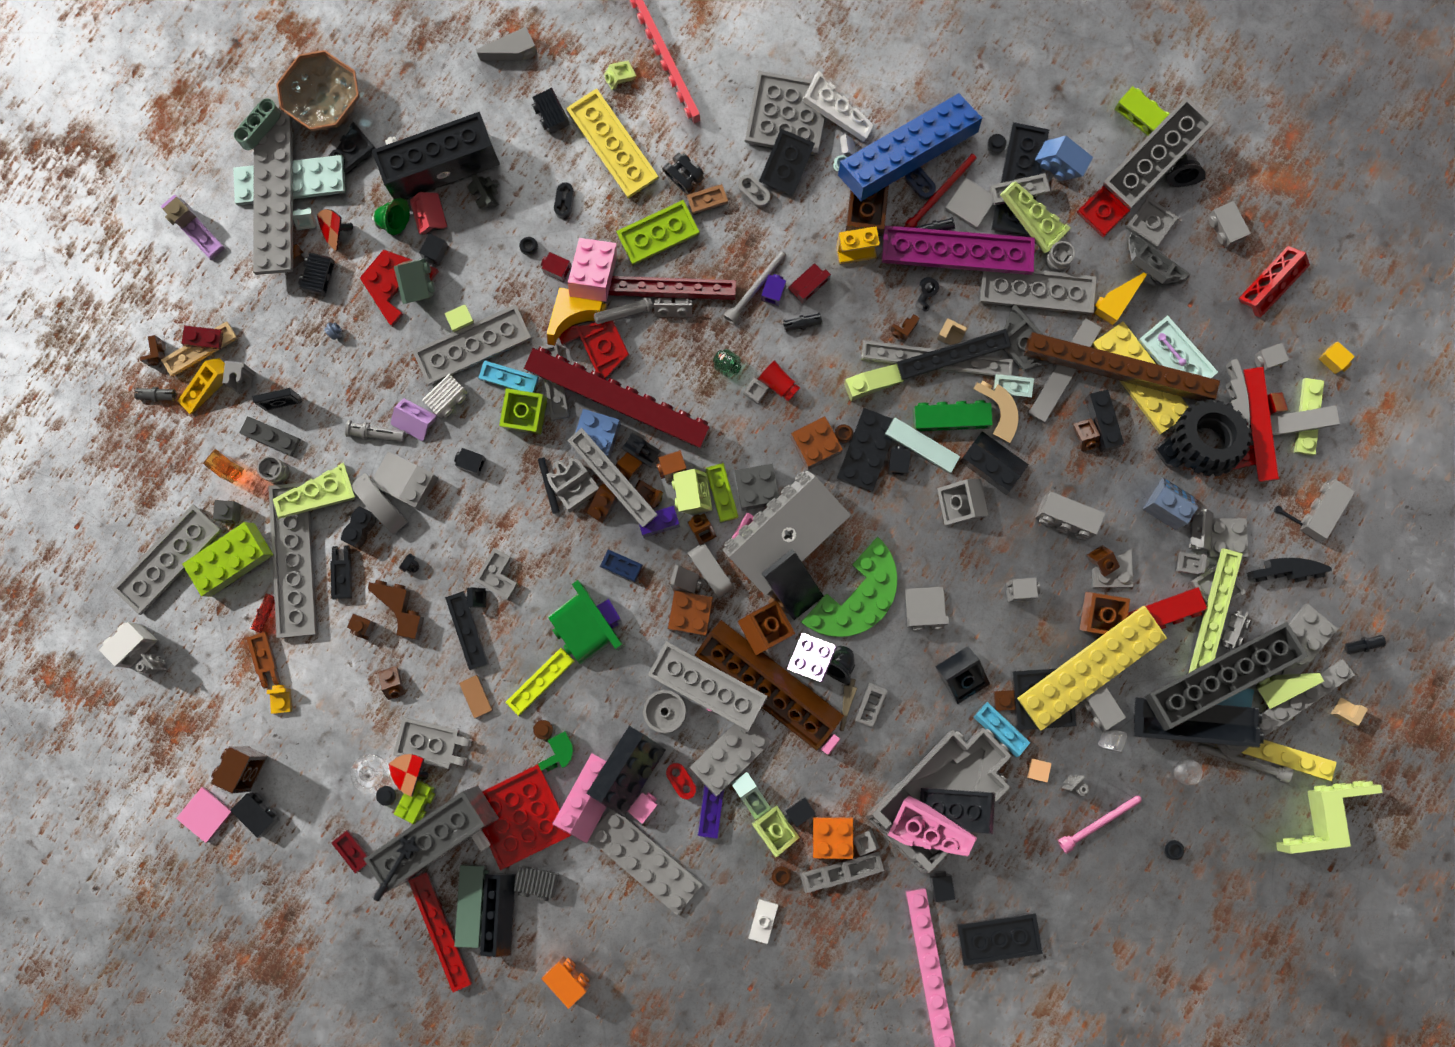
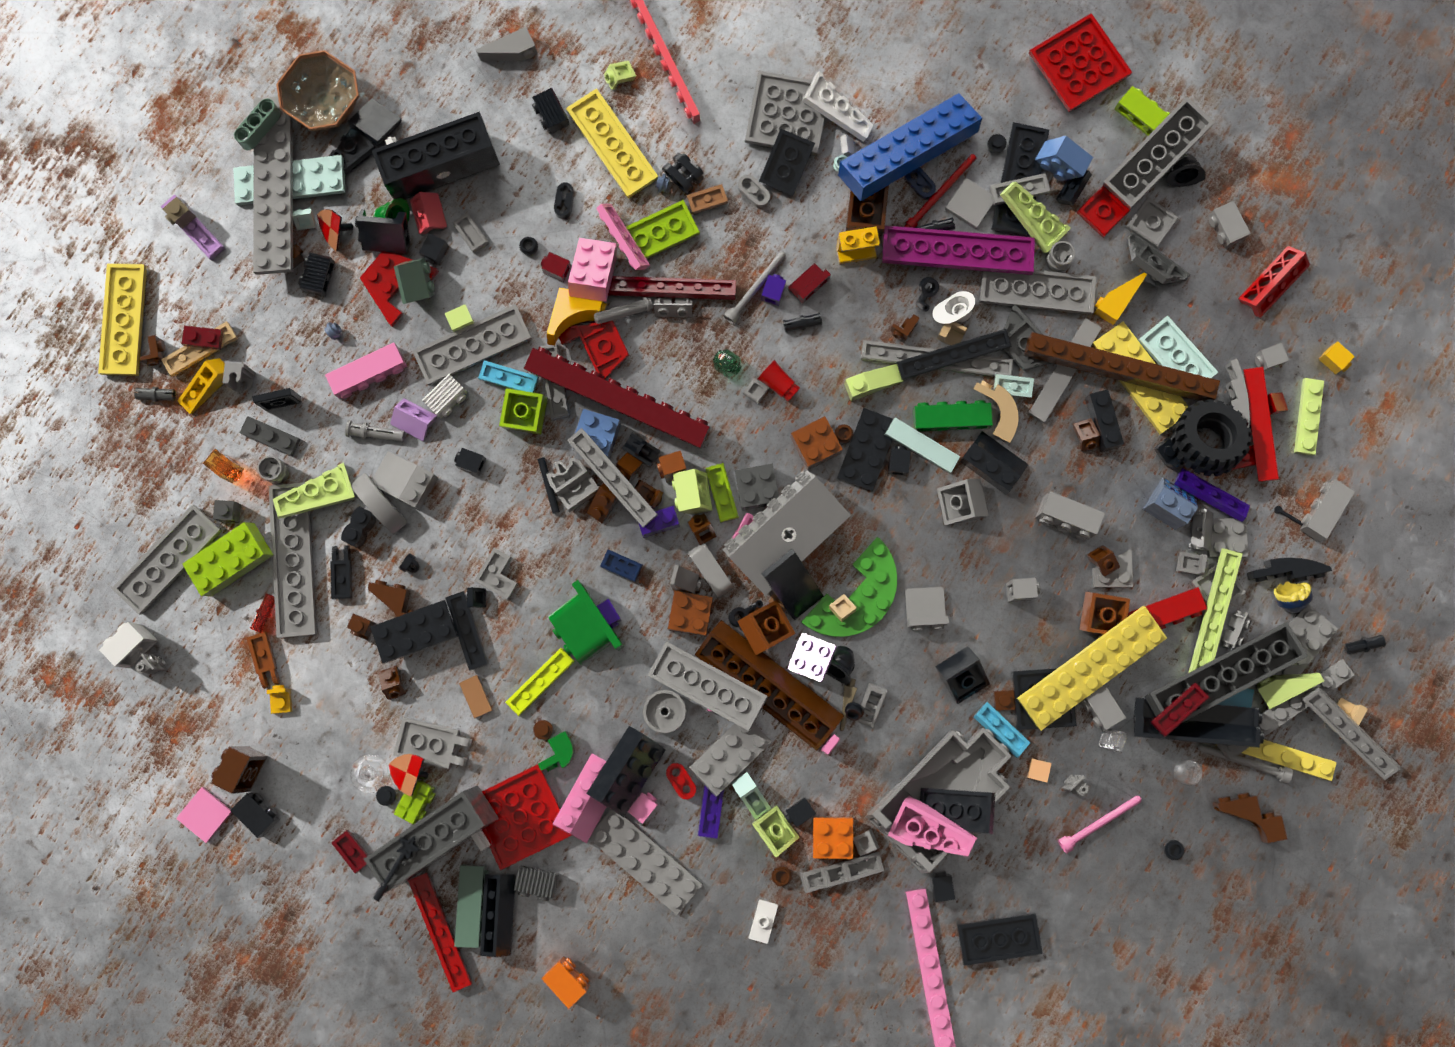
pearl dark grey hips [467,174,500,210] -> none
lavender hinge [1158,333,1186,366] -> none
light grey tile [1270,406,1340,436] -> none
yellowish green bracket [1276,780,1382,854] -> none
none -> light yellow plate [98,264,147,376]
none -> bright pink brick [325,342,407,399]
none -> tile [348,98,401,145]
none -> black panel [355,209,411,254]
none -> black plate [370,600,458,664]
none -> light grey tile [452,212,489,254]
none -> bright pink plate [596,204,650,270]
none -> sand blue plate [656,174,670,193]
none -> black plate [728,600,763,627]
none -> tan plate [829,594,857,622]
none -> black plate [845,702,864,721]
none -> white piece [932,291,975,324]
none -> red plate [1029,13,1132,112]
none -> black plate [1056,170,1092,206]
none -> dark red tile [1151,682,1210,737]
none -> dark purple plate [1174,468,1250,522]
none -> reddish brown arch [1212,792,1287,843]
none -> light yellow hair [1274,581,1313,613]
none -> light grey tile [1302,686,1401,780]

